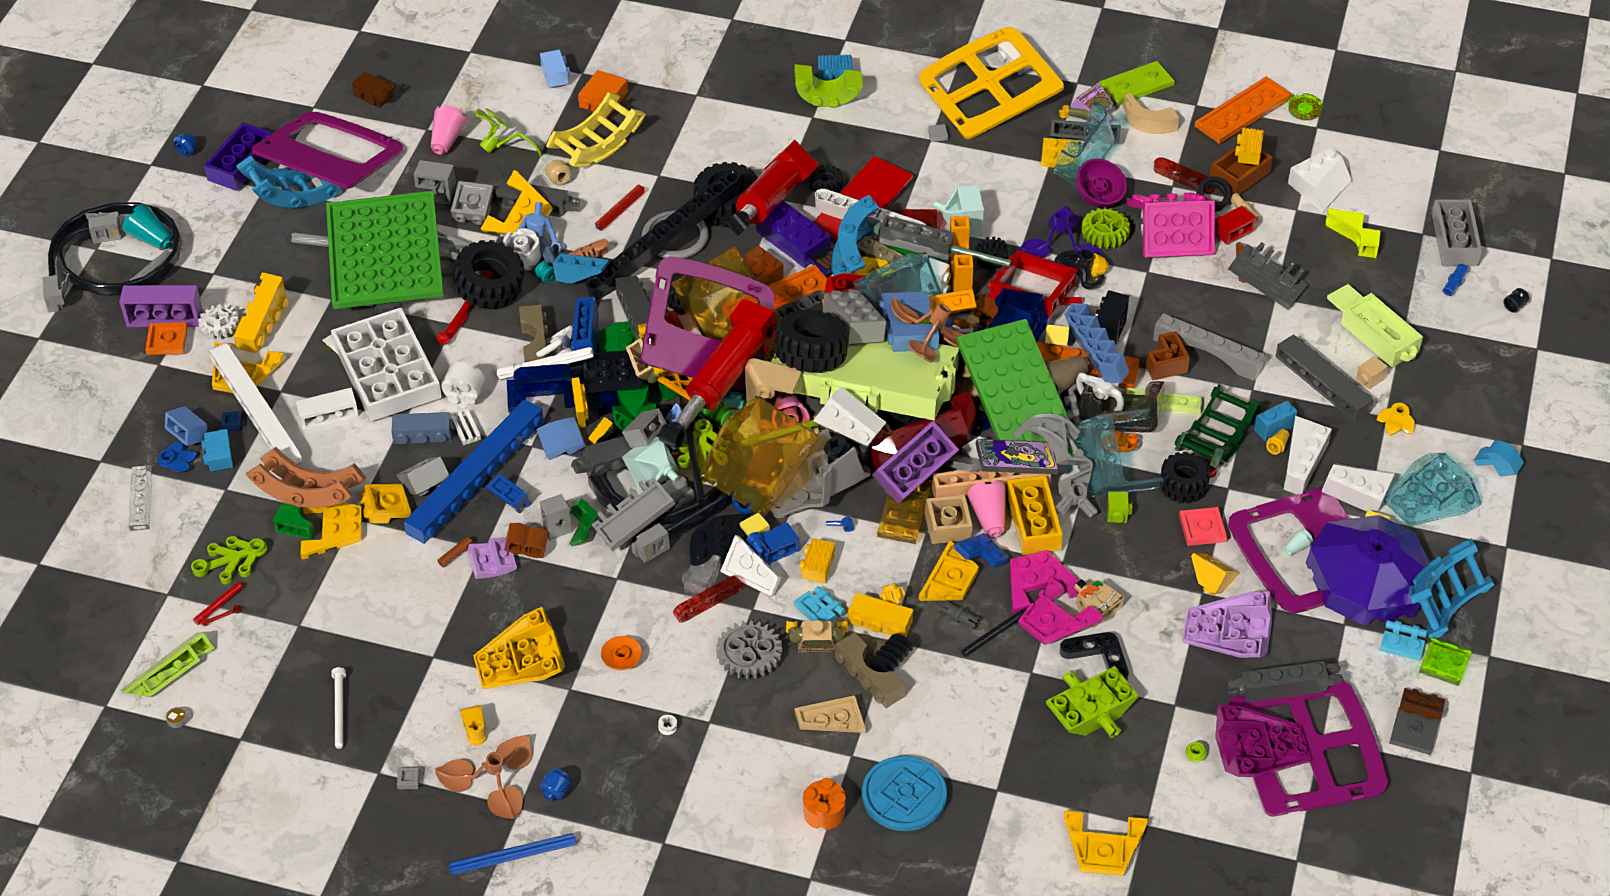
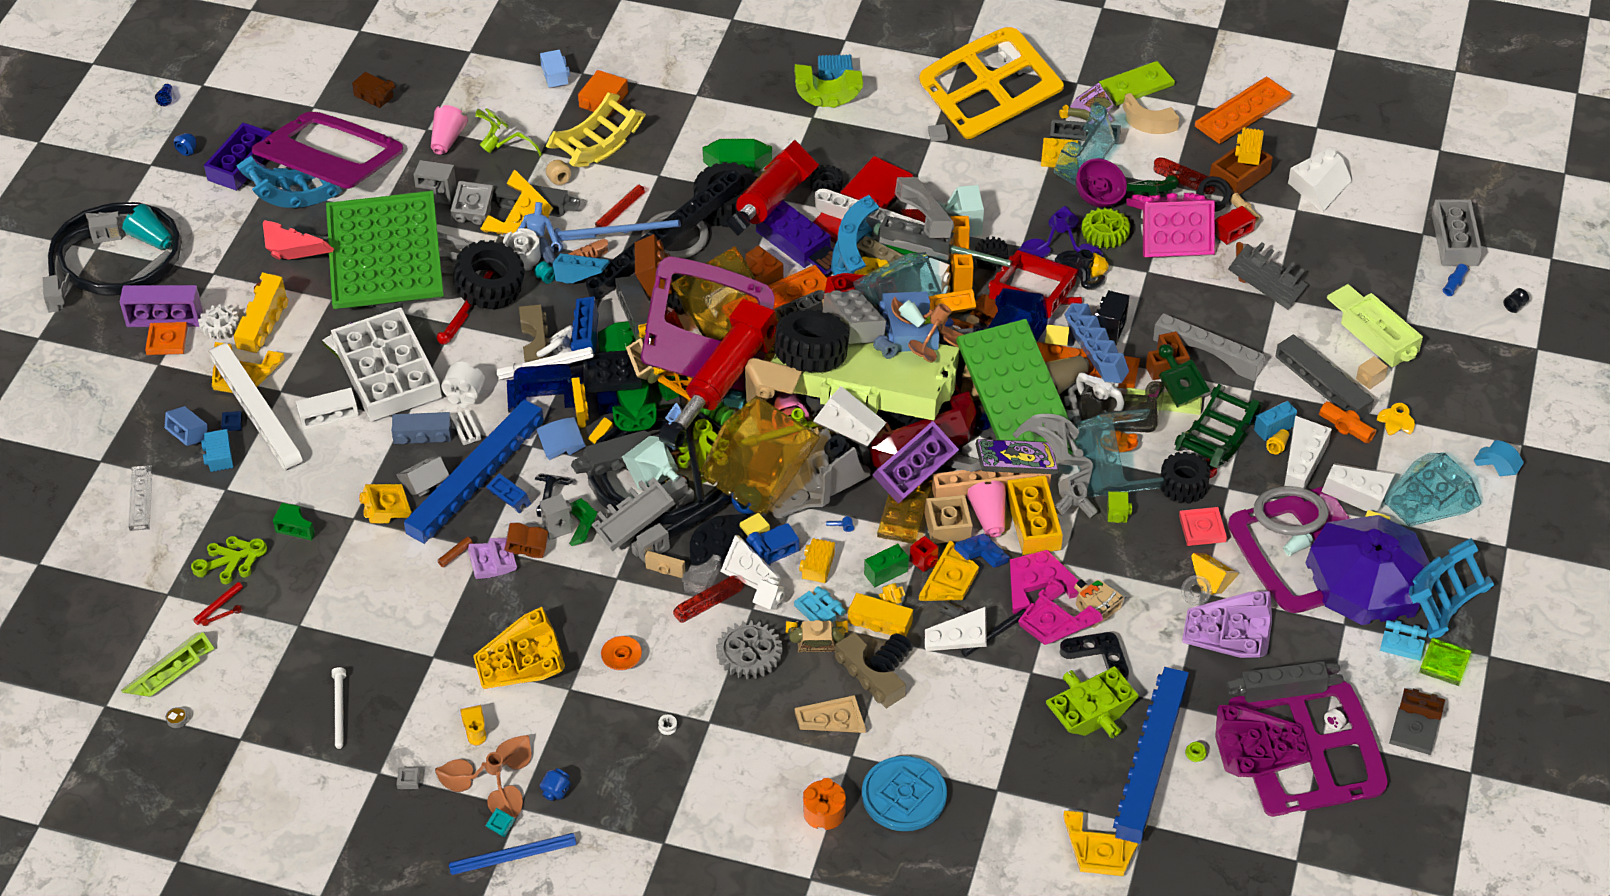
blue plate [158,442,197,472] -> none
nougat fence [245,447,366,508] -> none
yellow wing [300,502,363,559] -> none
light grey brick [622,408,667,448] -> none
clear neon green tile [1288,93,1323,120] -> none
neon yellow arch [1325,208,1380,258] -> none
none -> clear blue cone [155,84,173,106]
none -> coral wedge [263,220,334,260]
none -> teal tile [485,808,516,838]
none -> black piece [535,473,574,517]
none -> medium blue bar [554,220,681,242]
none -> dark orange piece [635,234,673,298]
none -> tan plate [645,551,685,578]
none -> green wedge [702,139,772,173]
none -> white brick [753,577,784,609]
none -> lime bar [791,408,808,430]
none -> green brick [864,543,909,588]
none -> sand blue bush [873,335,898,359]
none -> light grey arch [895,177,954,238]
none -> light aqua cone [898,300,926,328]
none -> red brick [910,536,938,572]
none -> white wing [925,607,987,651]
none -> blue brick [1113,667,1189,844]
none -> dark green plate [1127,175,1178,196]
none -> dark green plate [1158,344,1210,408]
none -> clear piece [1181,575,1212,606]
none -> light grey wedge [1253,486,1329,536]
none -> orange piece [1319,401,1376,444]
none -> white tile [1324,709,1346,730]

